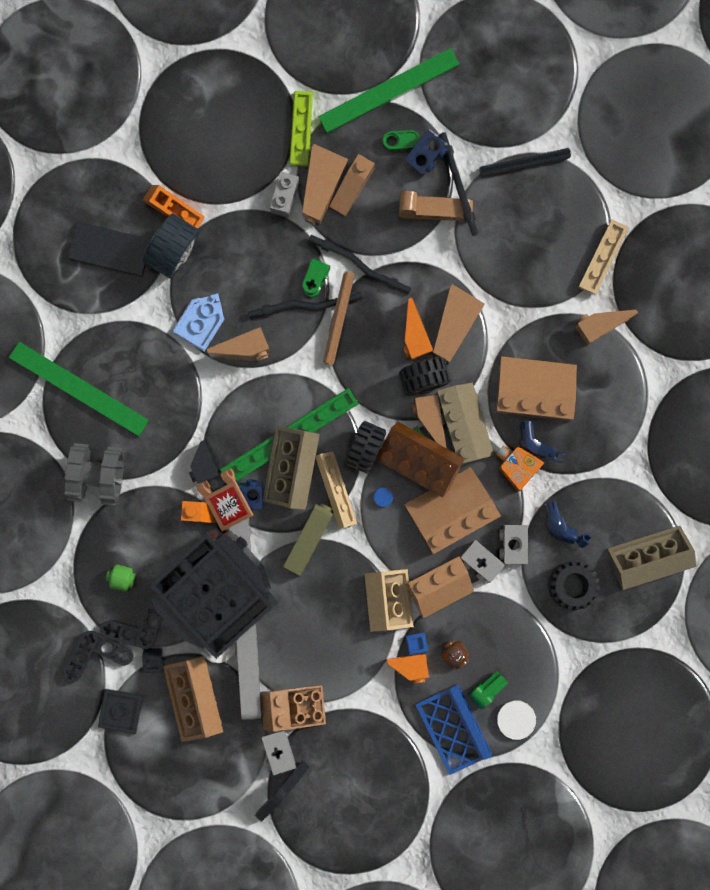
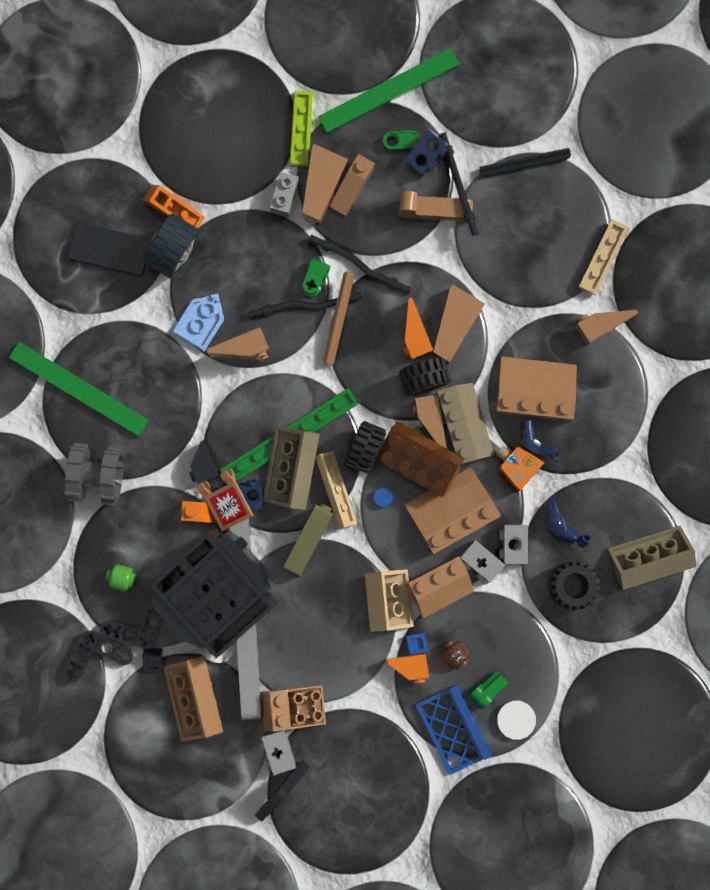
black tile [98,688,144,734] -> none

